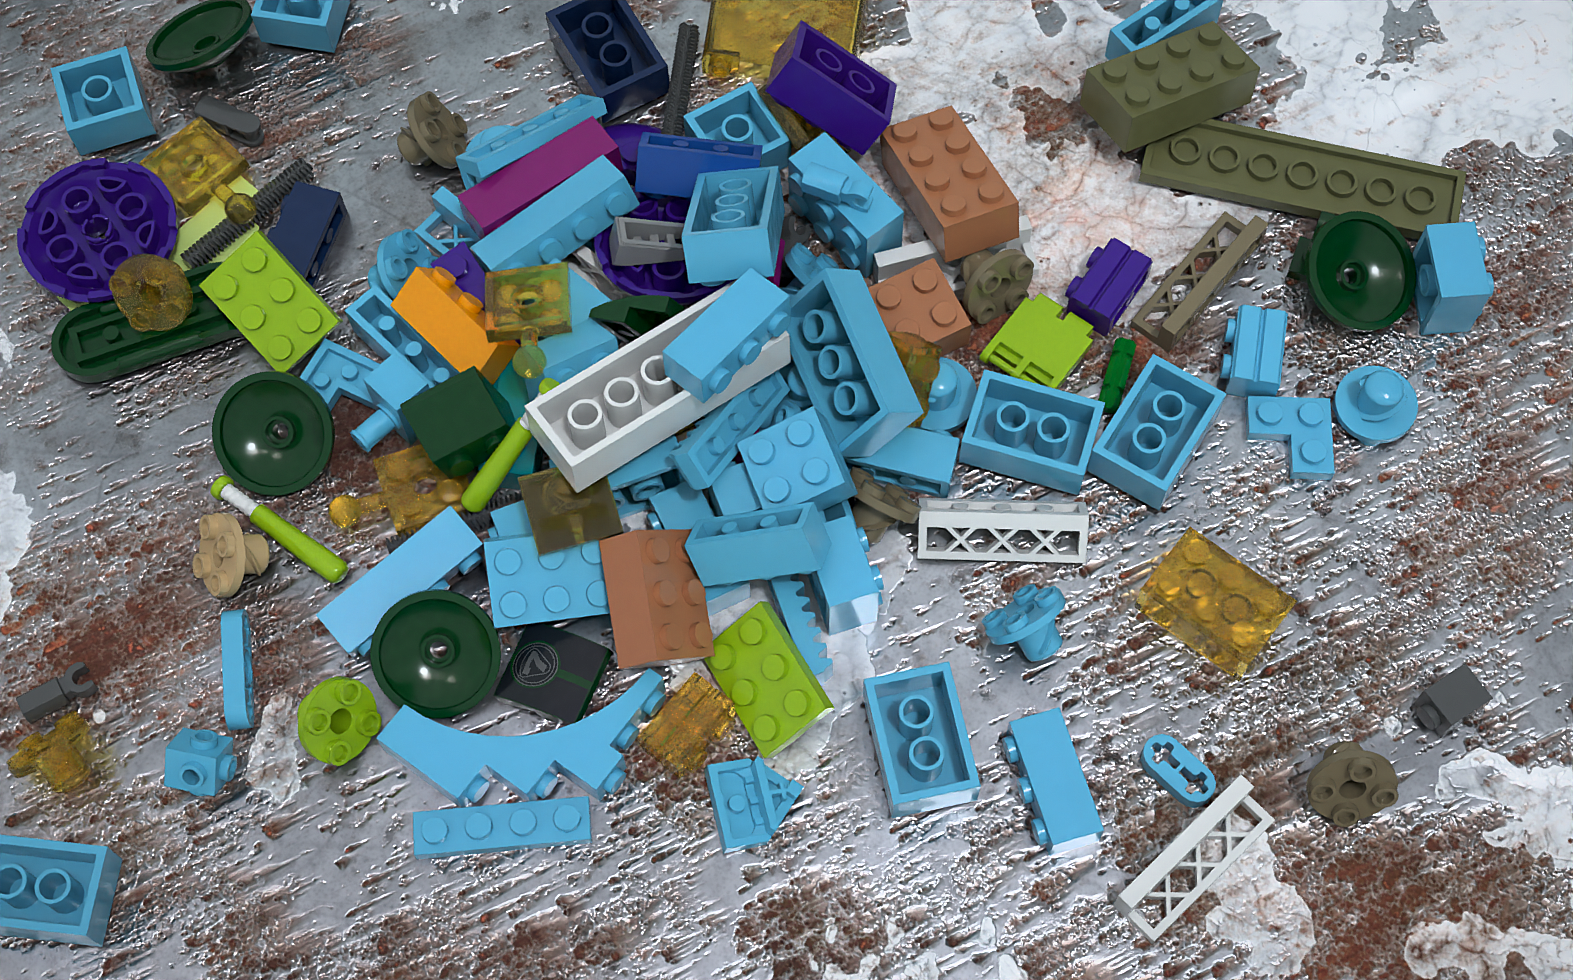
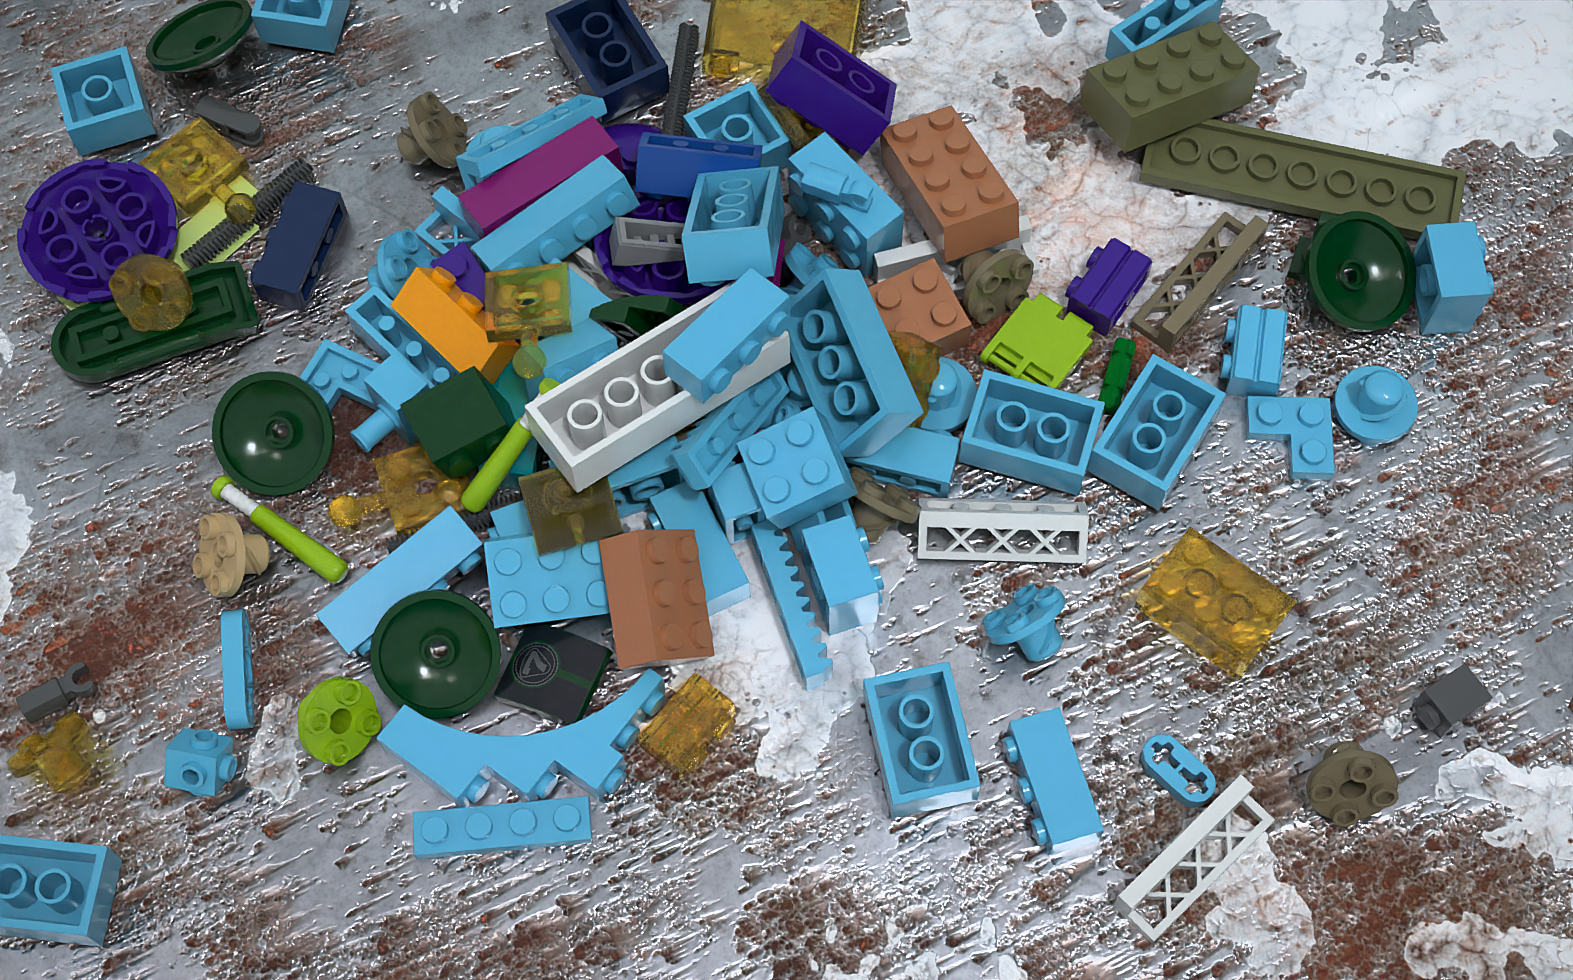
lime plate [199,231,343,373] -> none
medium azure brick [684,501,832,587] -> none
lime plate [704,601,834,759] -> none
medium azure slope [704,756,804,854] -> none

